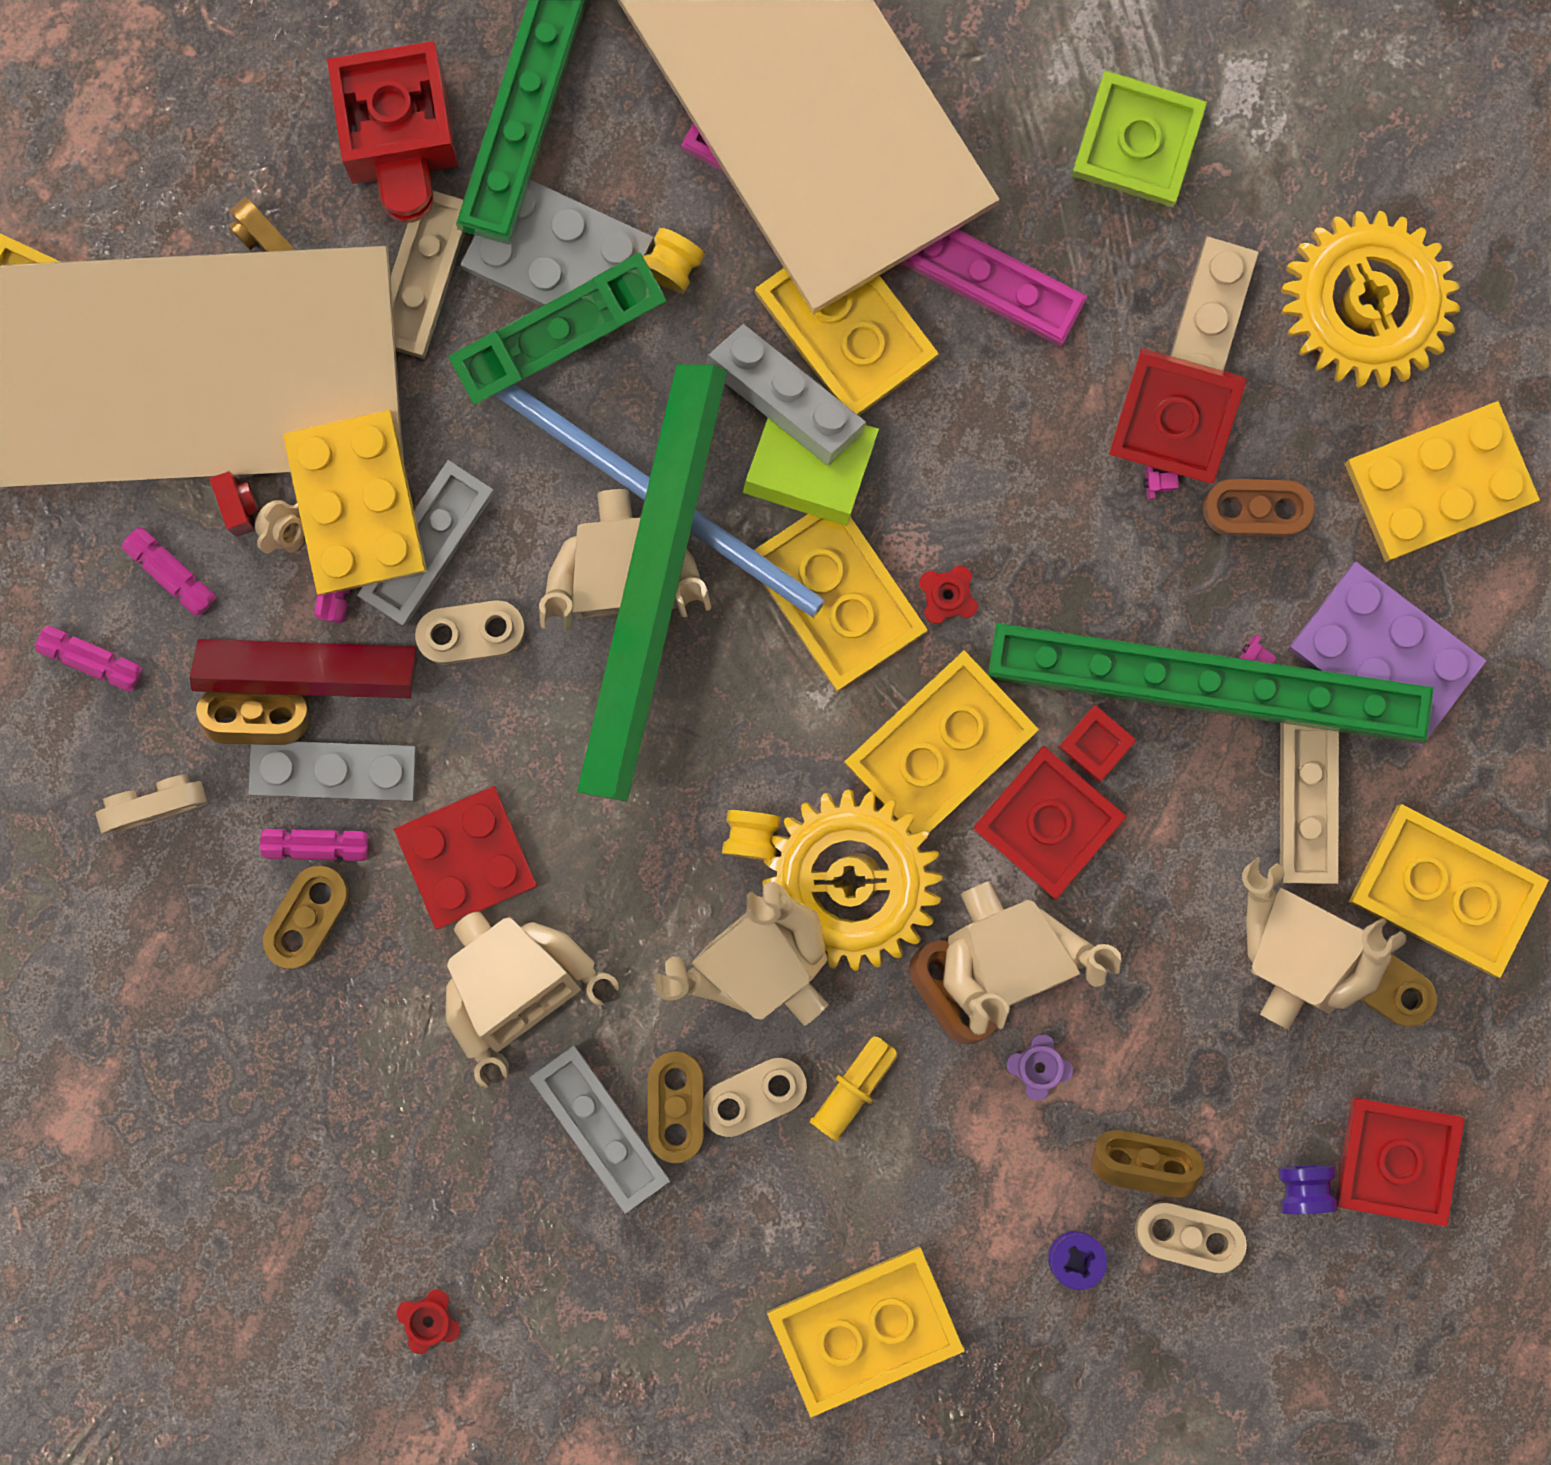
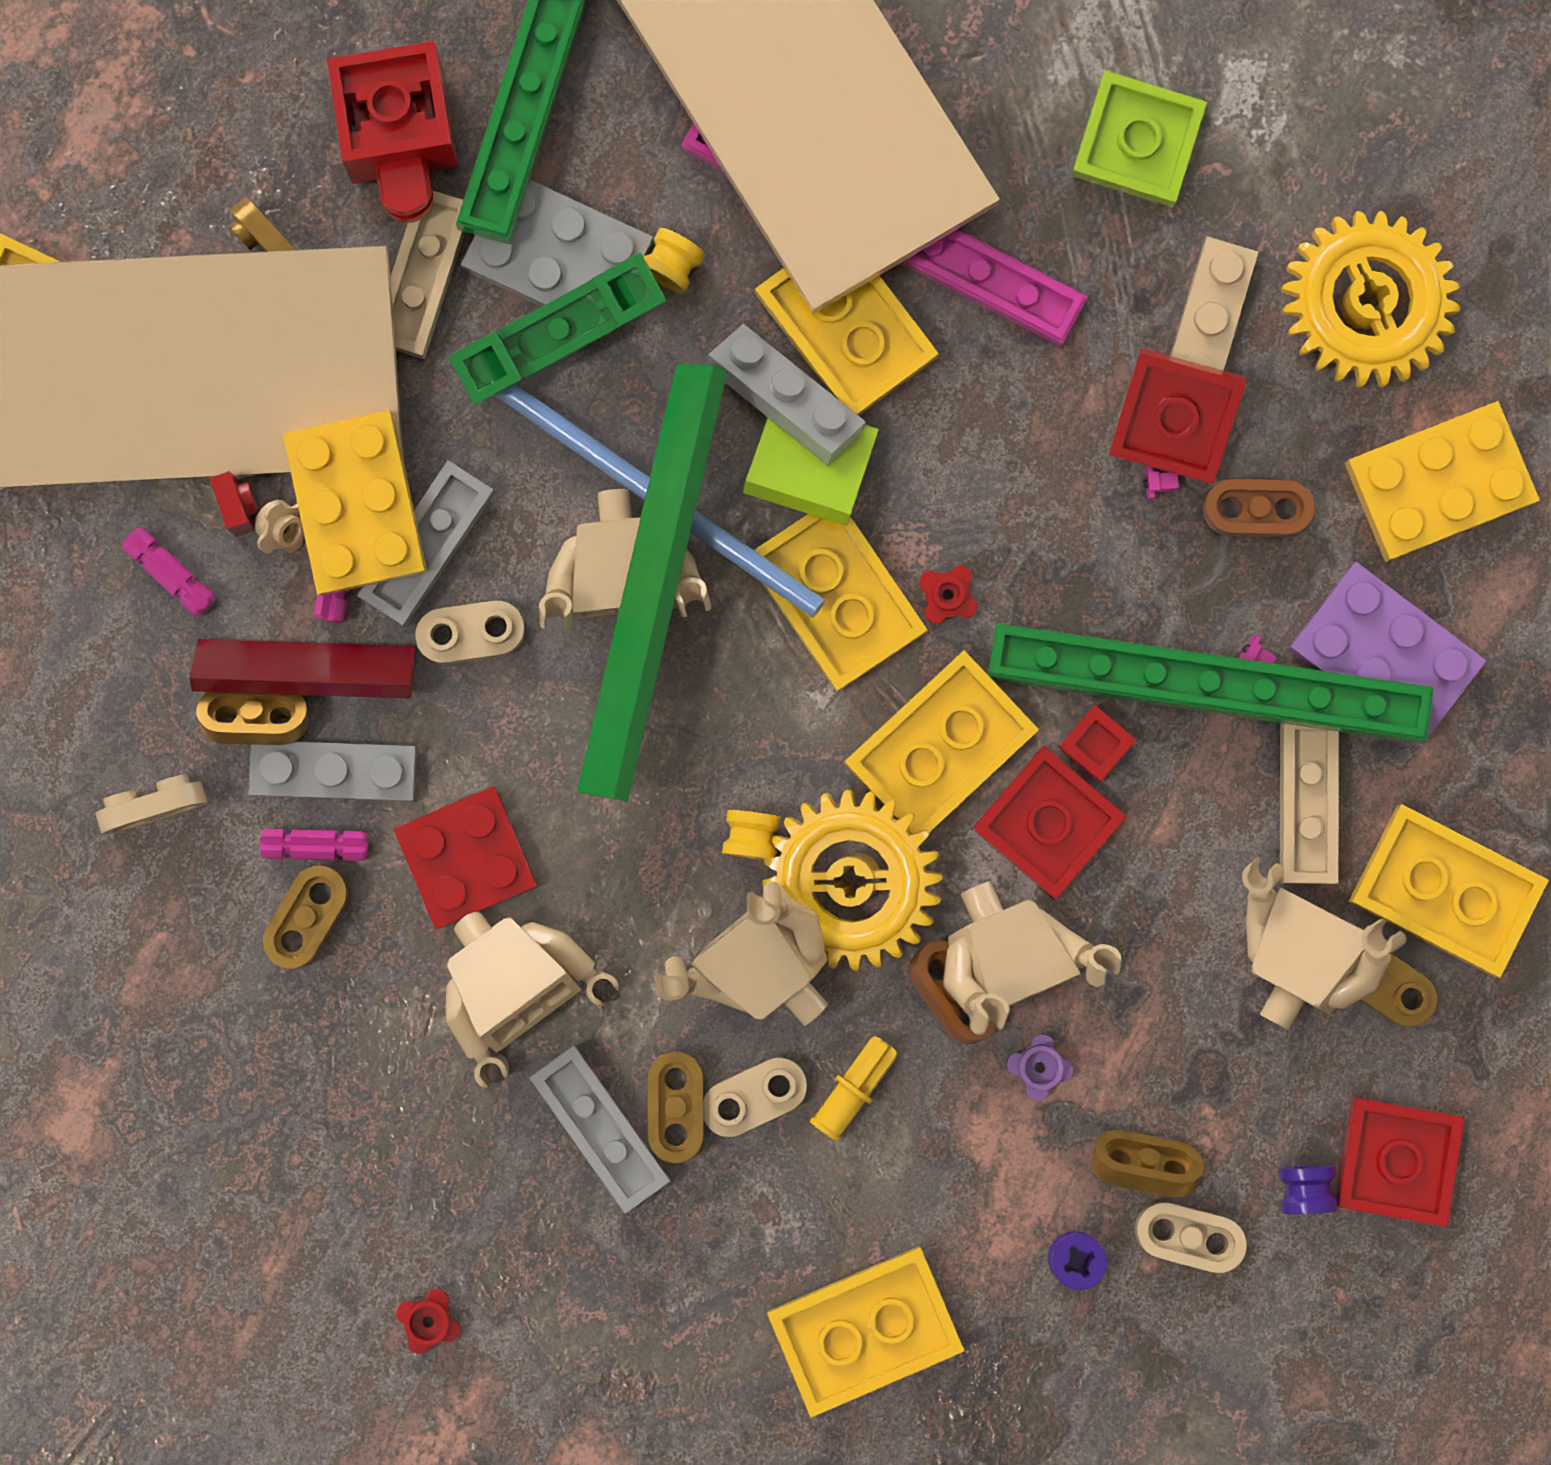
dark pink axle [35,626,142,692] -> none

